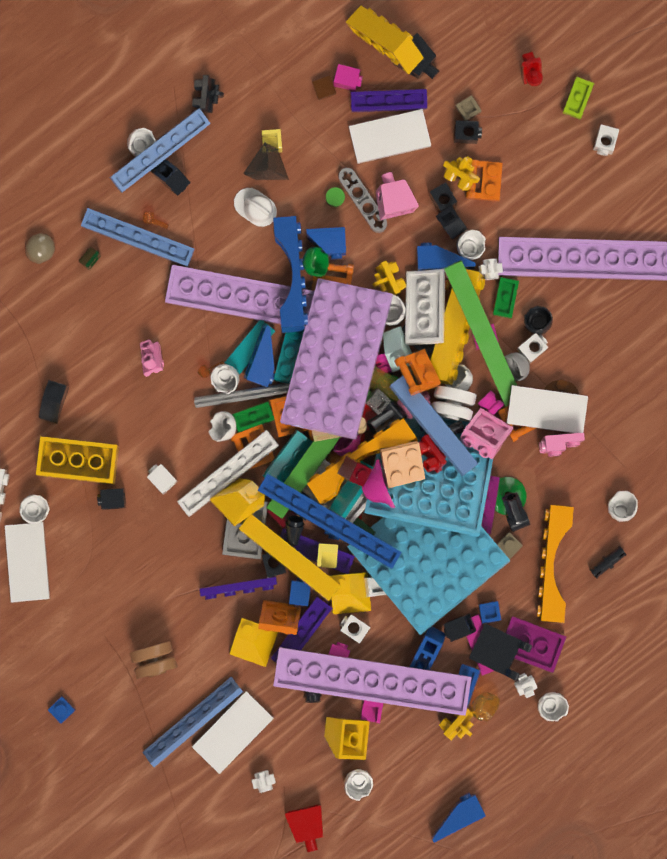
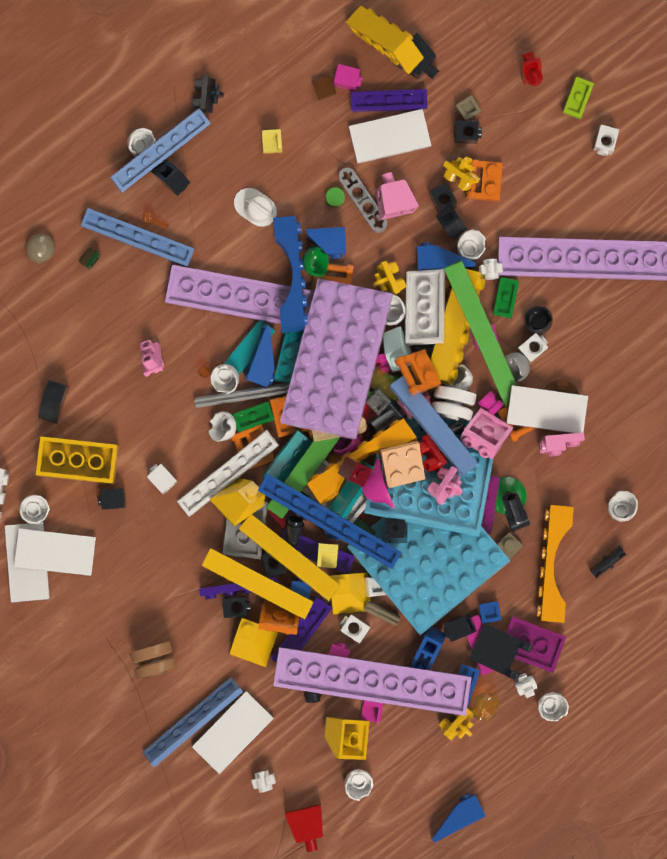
blue plate [48,696,75,724] -> none
clear smoke slope [244,142,289,180] -> none
none -> white tile [14,529,96,576]
none -> yellow tile [202,548,314,619]
none -> black brick [222,597,251,618]
none -> dark tan axle [363,601,400,625]
none -> black brick [385,519,408,543]
none -> bright pink hips [428,466,463,505]

